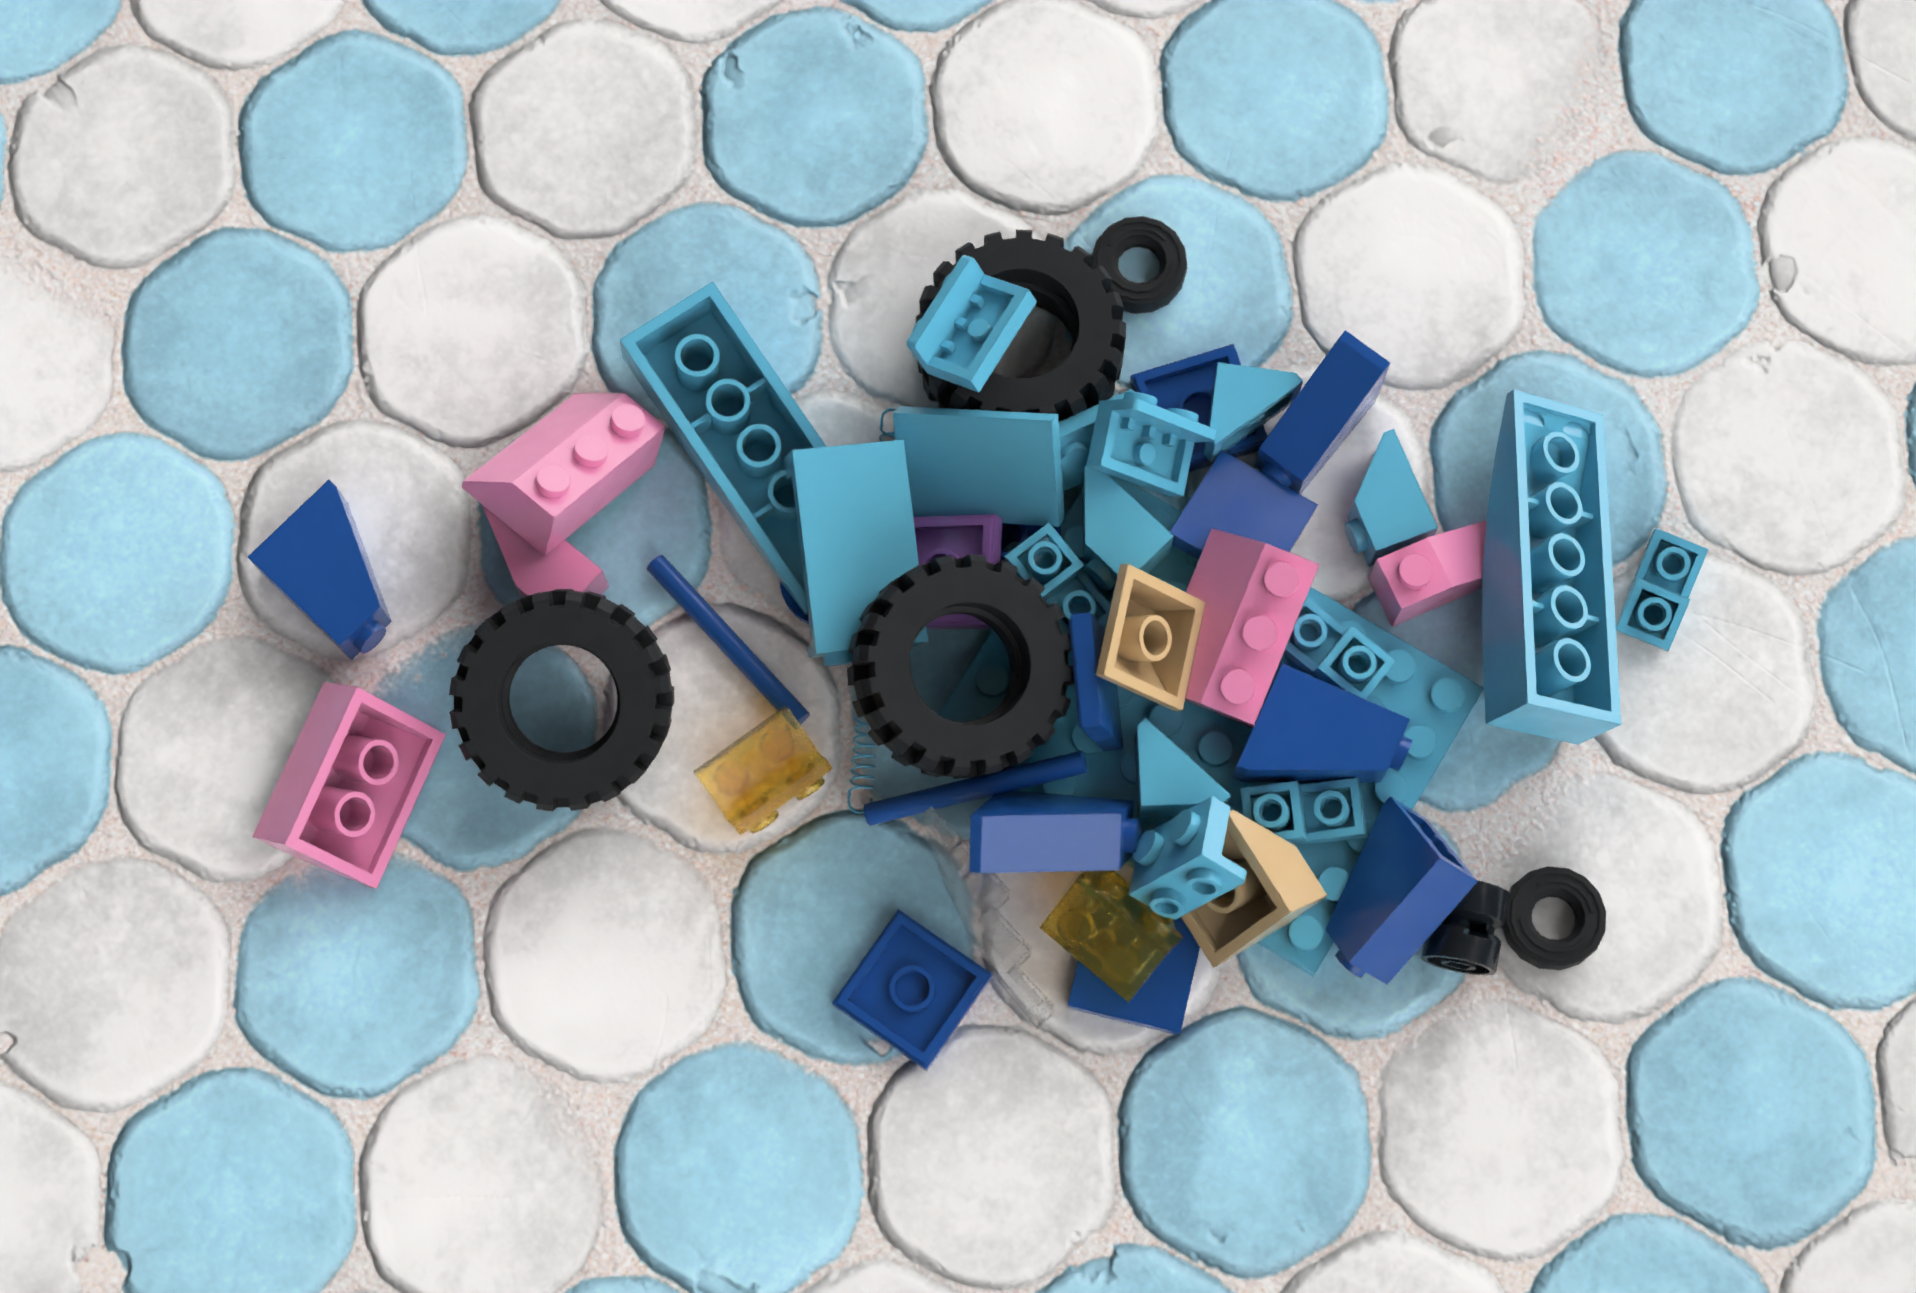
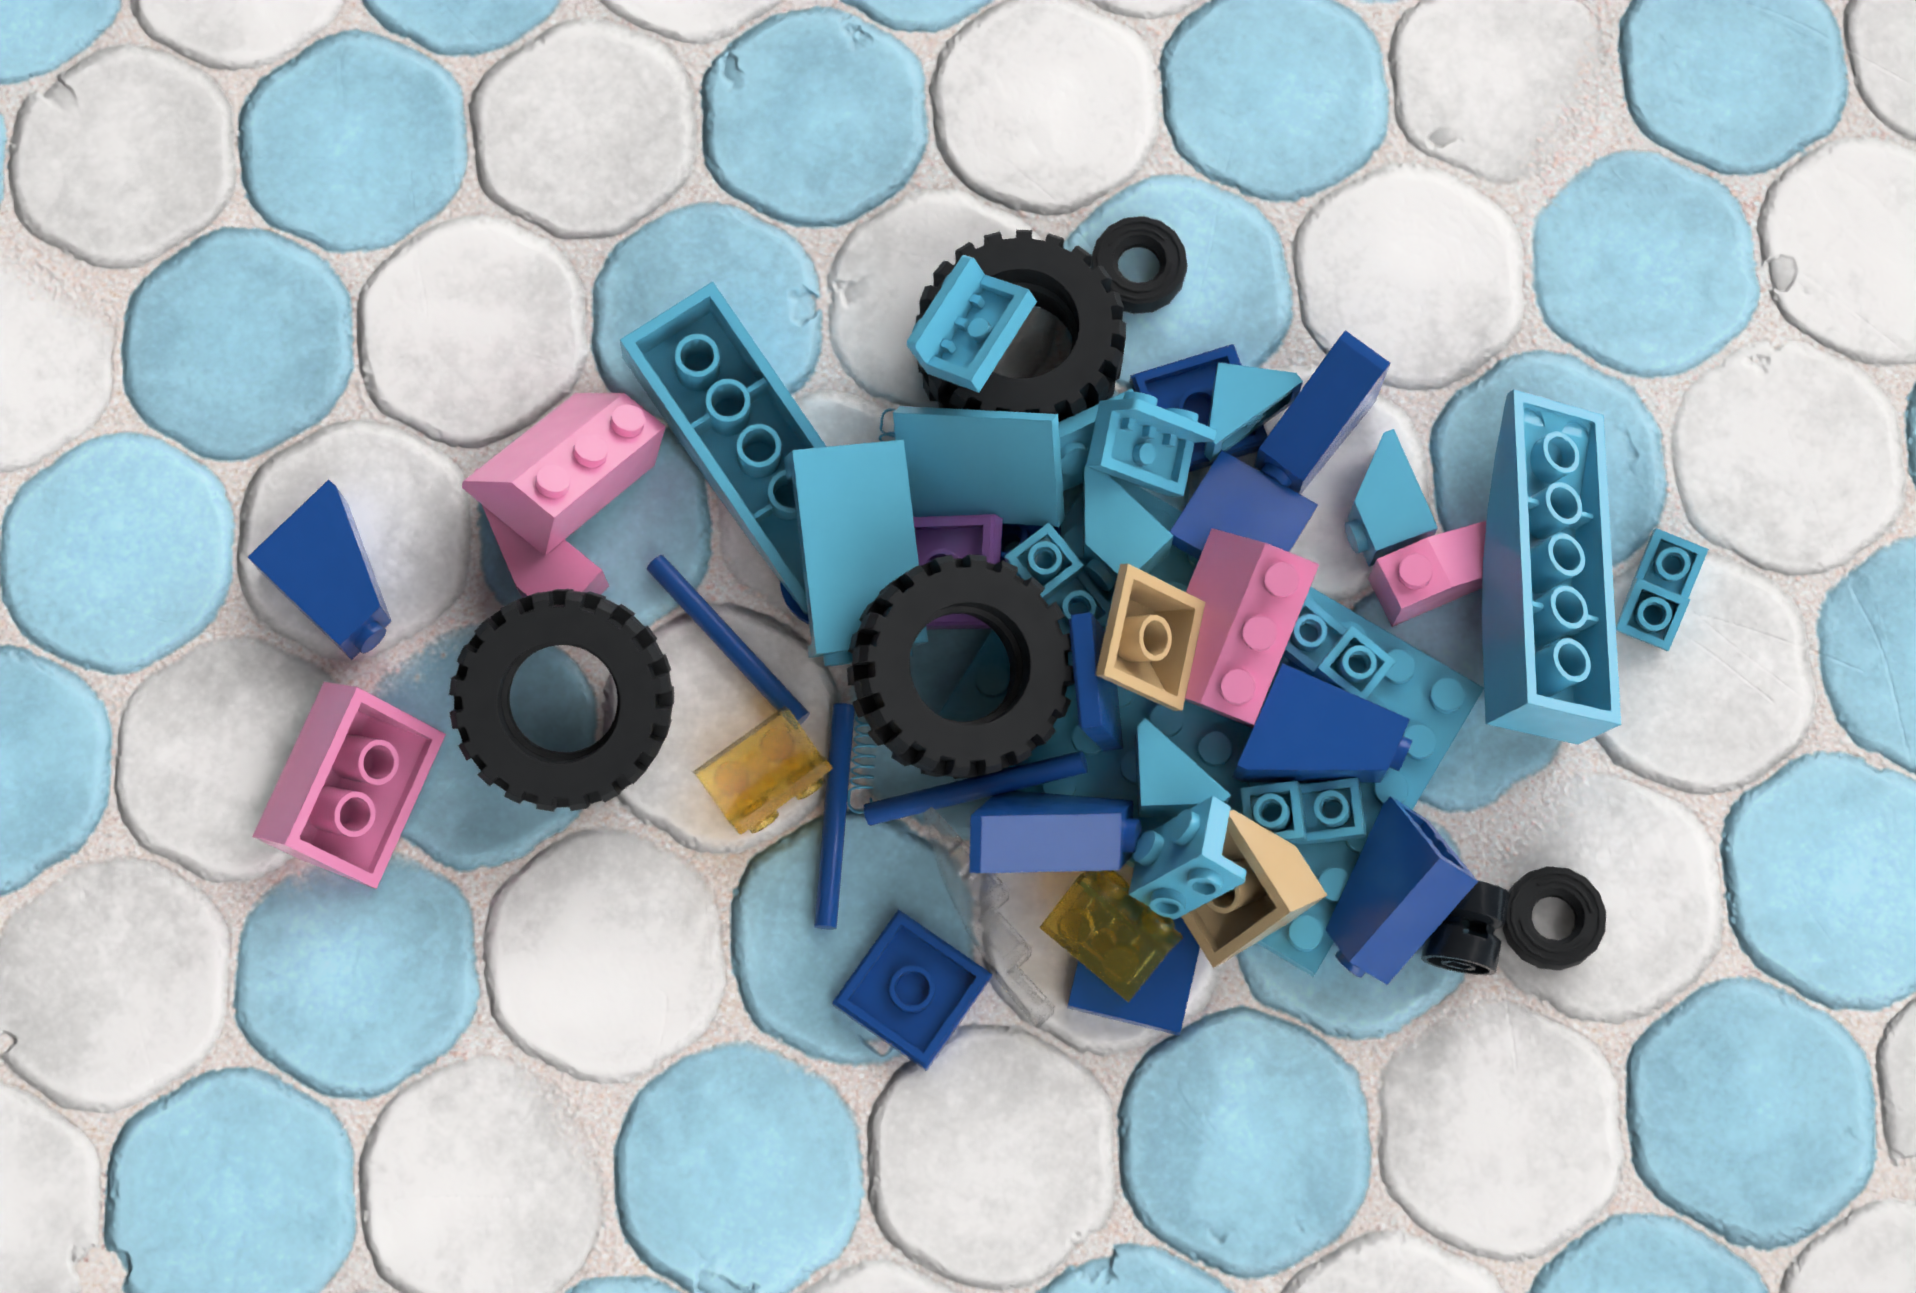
none -> blue bar [814,703,855,930]

